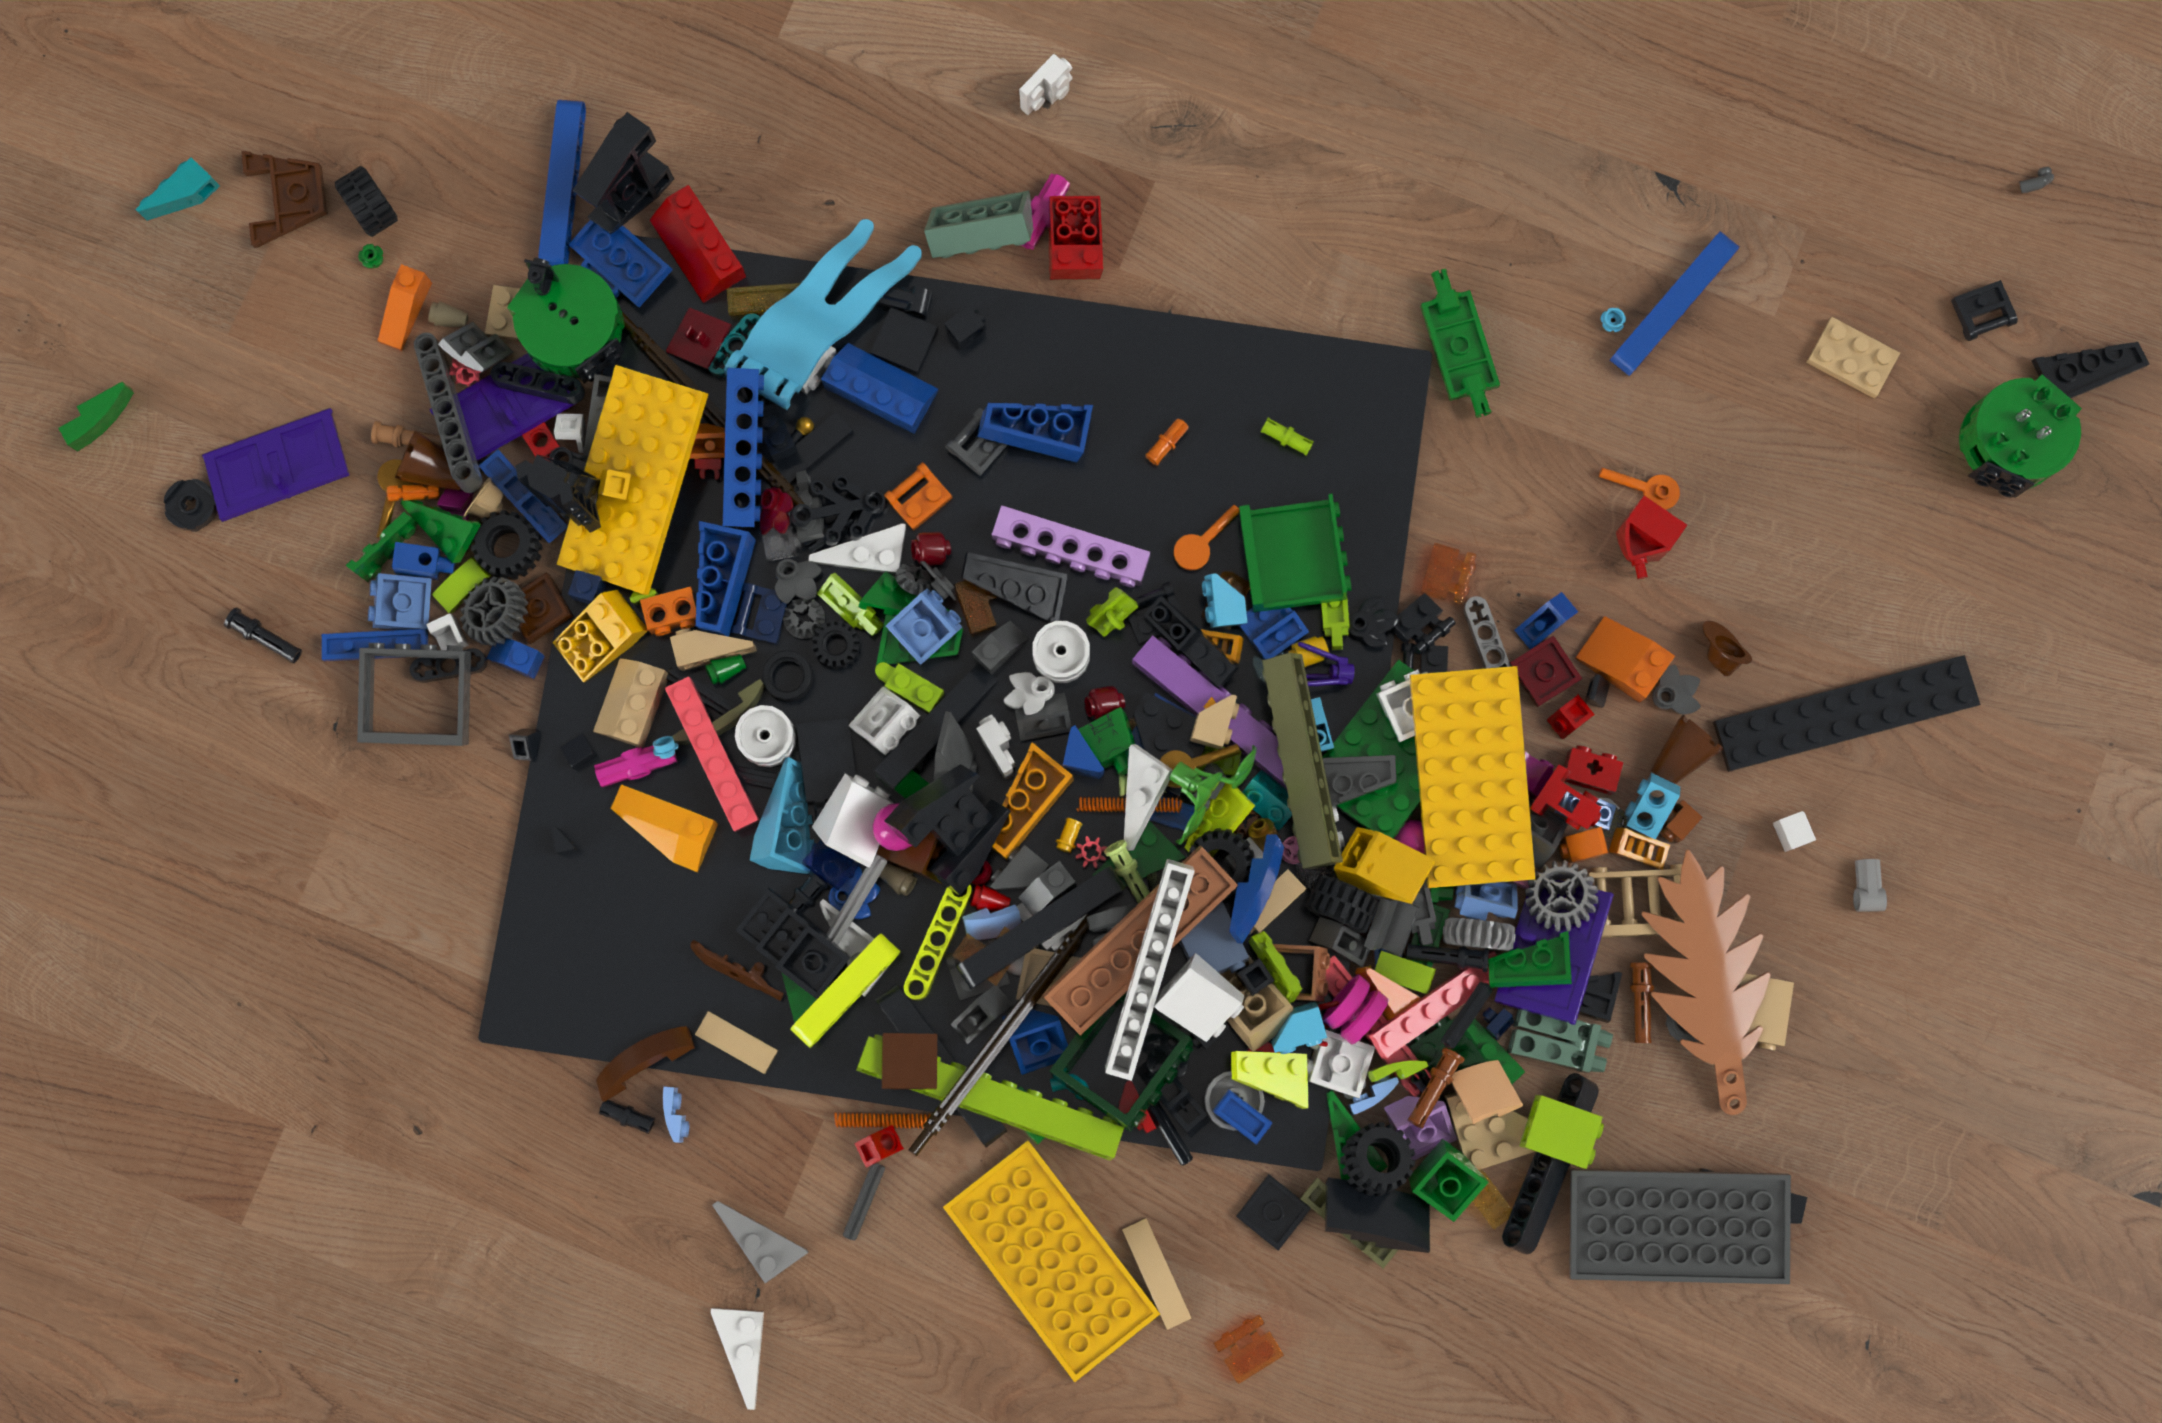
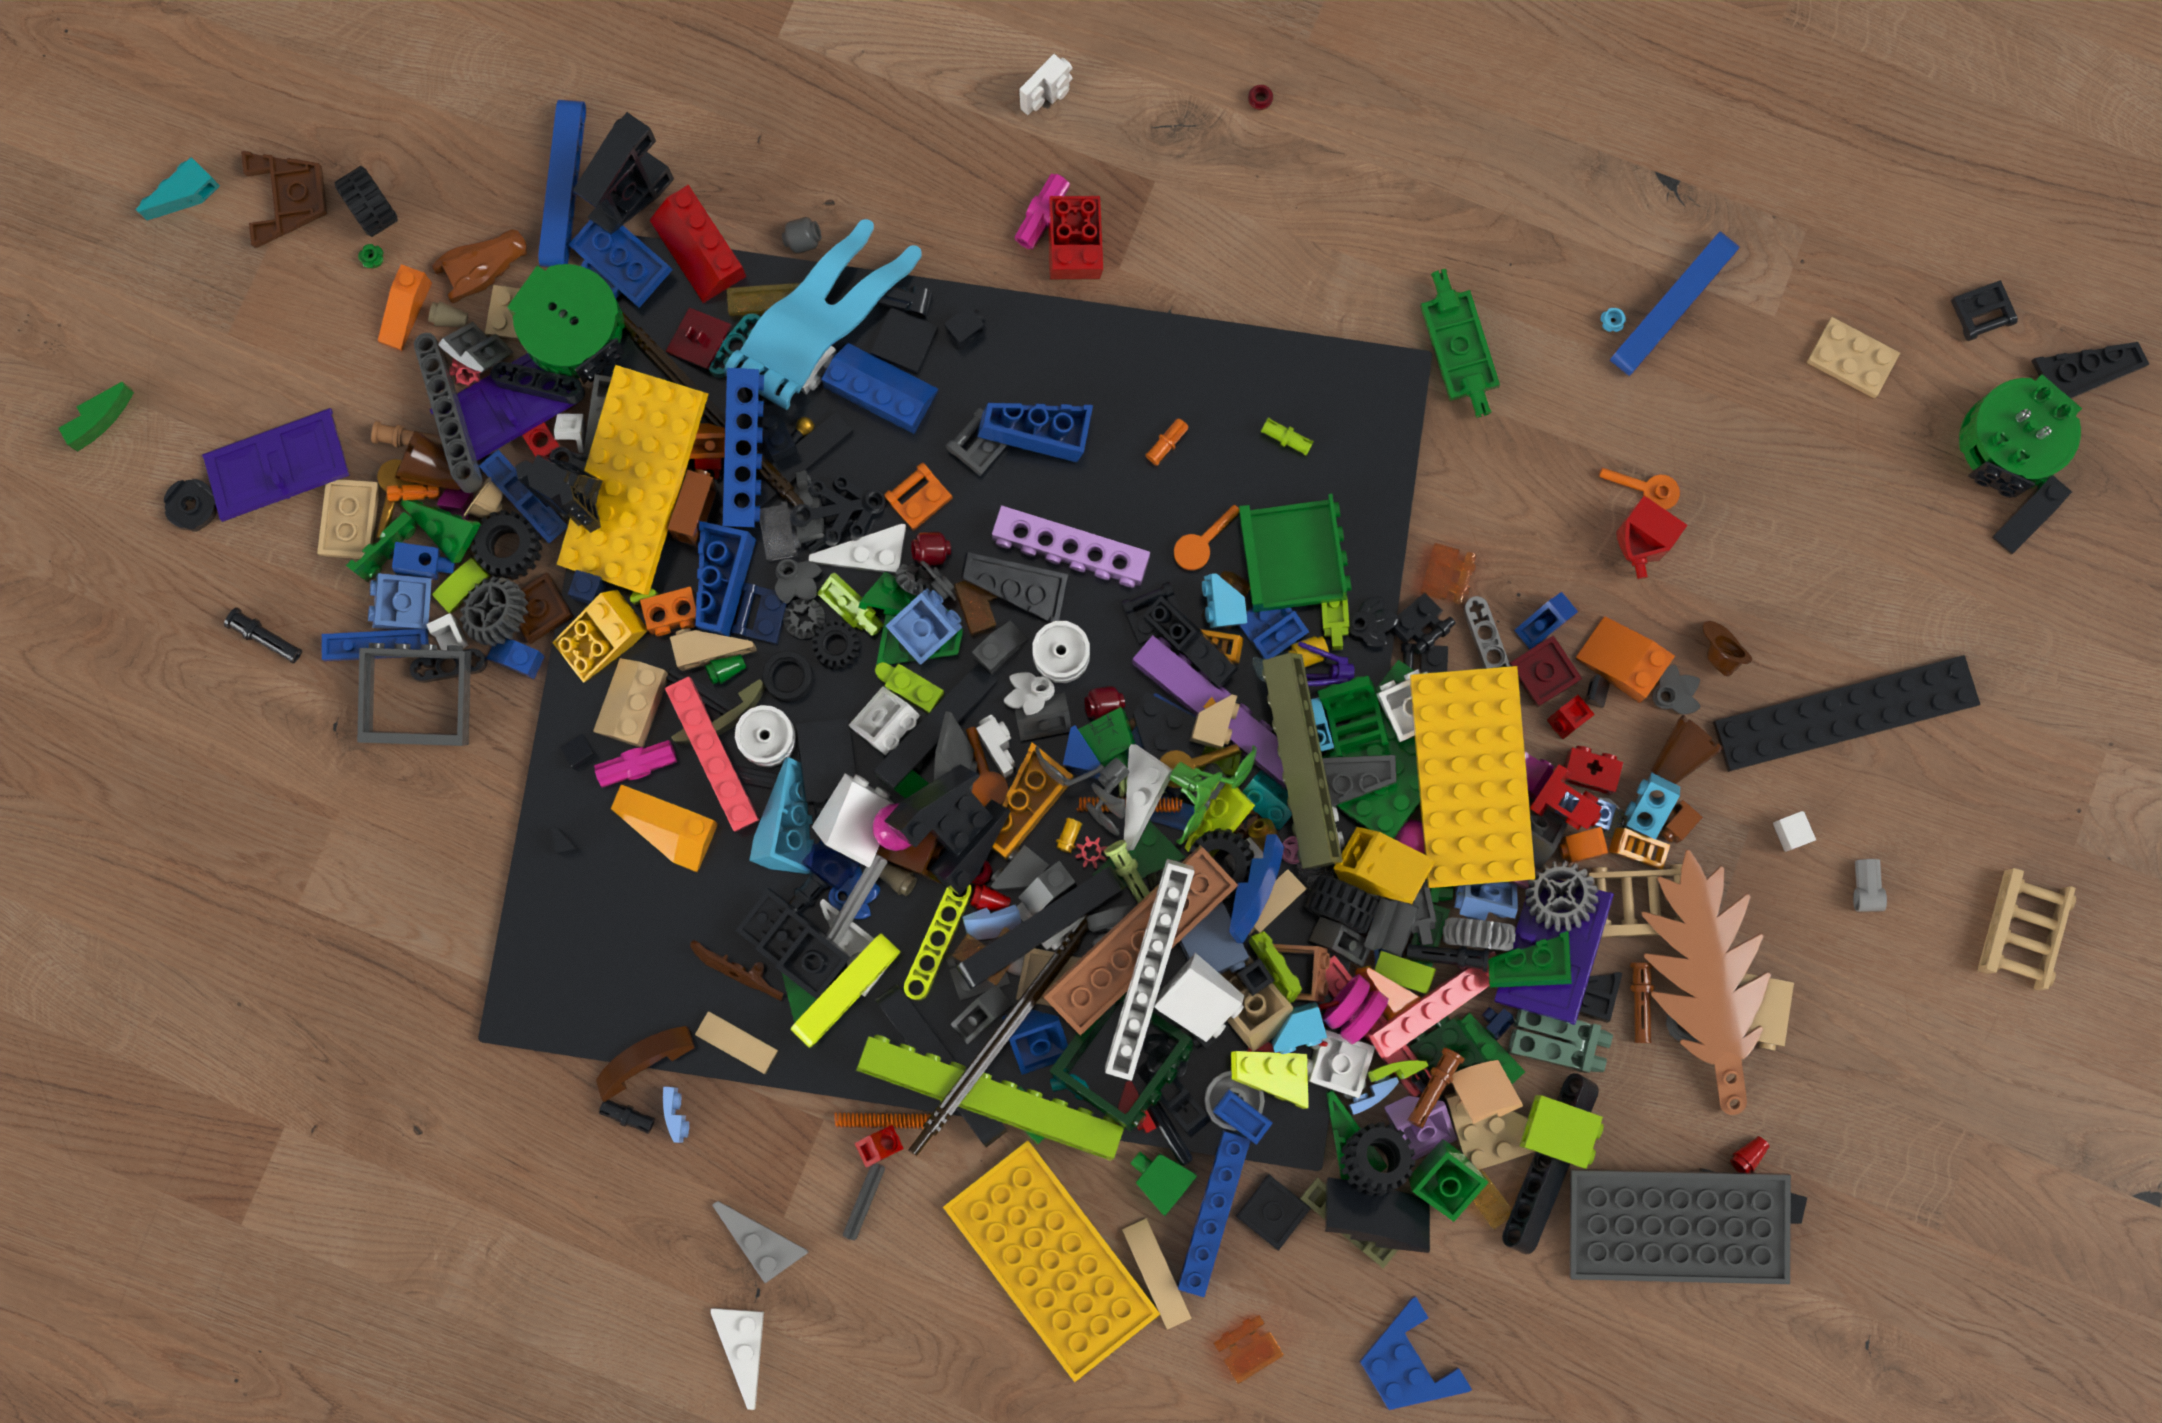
black slope [509,729,540,761] -> none
black hinge [524,258,559,296] -> none
yellow tile [598,468,631,500] -> none
medium azure plate [653,736,679,759] -> none
dark red plate [760,487,793,535] -> none
reddish brown tile [881,1033,938,1090] -> none
sand green slope [924,191,1033,258] -> none
lime hips [1086,587,1139,637] -> none
black axle [1441,982,1492,1049] -> none
dark grey arm [2019,167,2054,194] -> none
none -> tan plate [317,480,380,559]
none -> dark orange animal [432,229,527,304]
none -> dark orange window [668,469,718,547]
none -> dark grey head [782,217,822,254]
none -> orange piece [966,727,1009,807]
none -> dark grey plant [1035,746,1130,836]
none -> green torso [1130,1151,1197,1216]
none -> blue brick [1177,1129,1251,1297]
none -> dark red plate [1248,85,1273,110]
none -> green plate [1318,676,1389,758]
none -> blue wing [1360,1296,1472,1410]
none -> red cone [1730,1136,1770,1173]
none -> tan fence [1977,868,2076,991]
none -> black slope [1992,476,2072,554]

